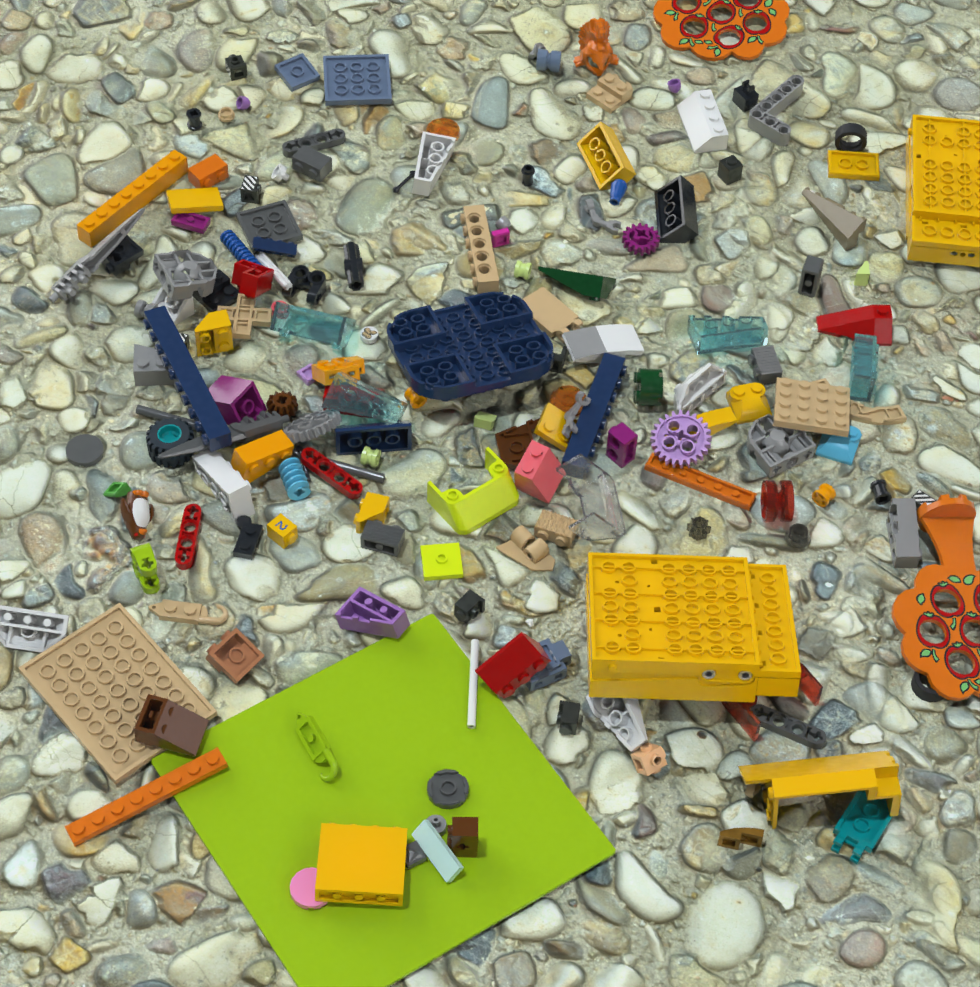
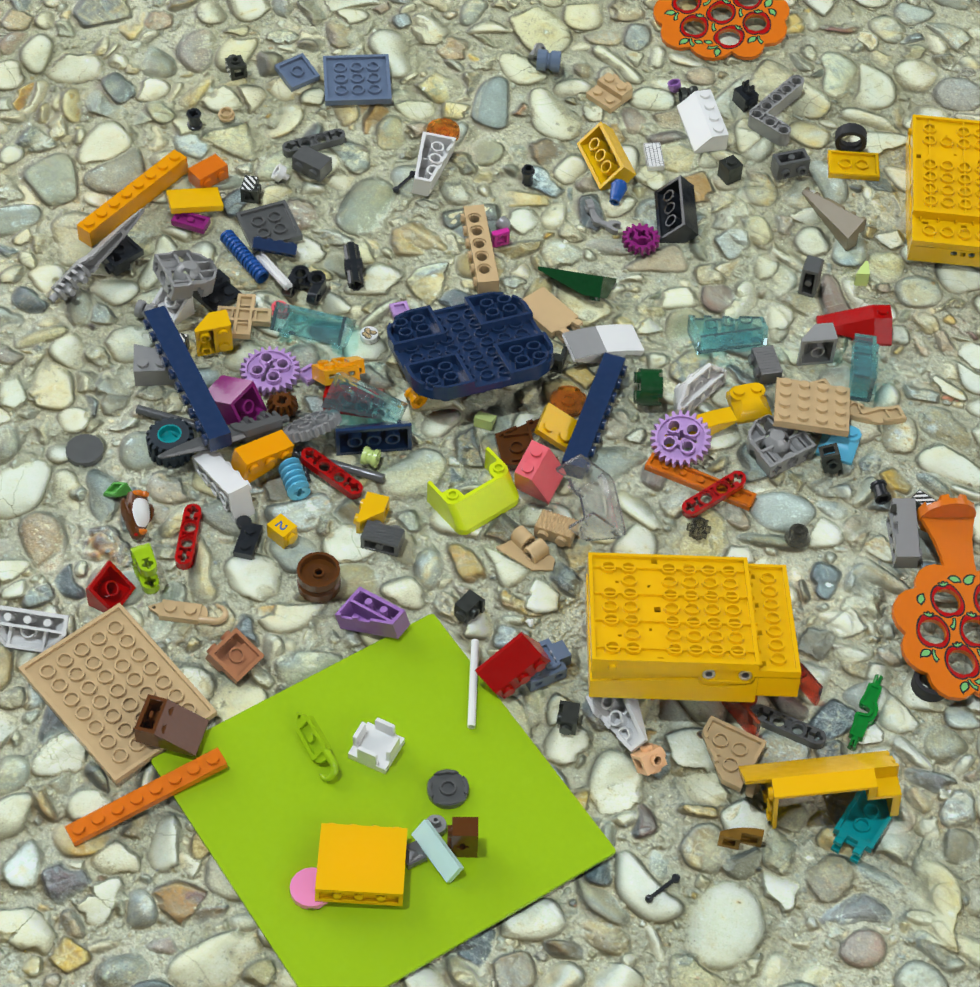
red brick [231,259,274,299] -> none
medium lavender hinge [236,96,251,110] -> none
neon yellow plate [420,542,463,581] -> none
yellowish green wheel [514,260,532,280] -> none
light grey piece [562,391,591,439] -> none
orange piece [573,18,619,76] -> none
magenta brick [606,422,638,469] -> none
clear red wheel [760,480,794,522] -> none
light orange wheel [812,483,836,507] -> none
none -> red slope [85,560,136,613]
none -> lavender gear [240,346,300,397]
none -> reddish brown wheel [296,552,341,603]
none -> white panel [348,717,405,774]
none -> lavender tile [389,301,410,320]
none -> white tile [643,142,665,171]
none -> black hinge [645,874,680,903]
none -> pearl dark grey wheel [678,86,698,103]
none -> red beam [682,471,746,519]
none -> tan plate [701,715,767,792]
none -> dark grey brick [770,148,811,180]
none -> light grey slope [796,323,838,366]
none -> pearl dark grey brick [818,443,843,474]
none -> green piece [847,674,883,751]

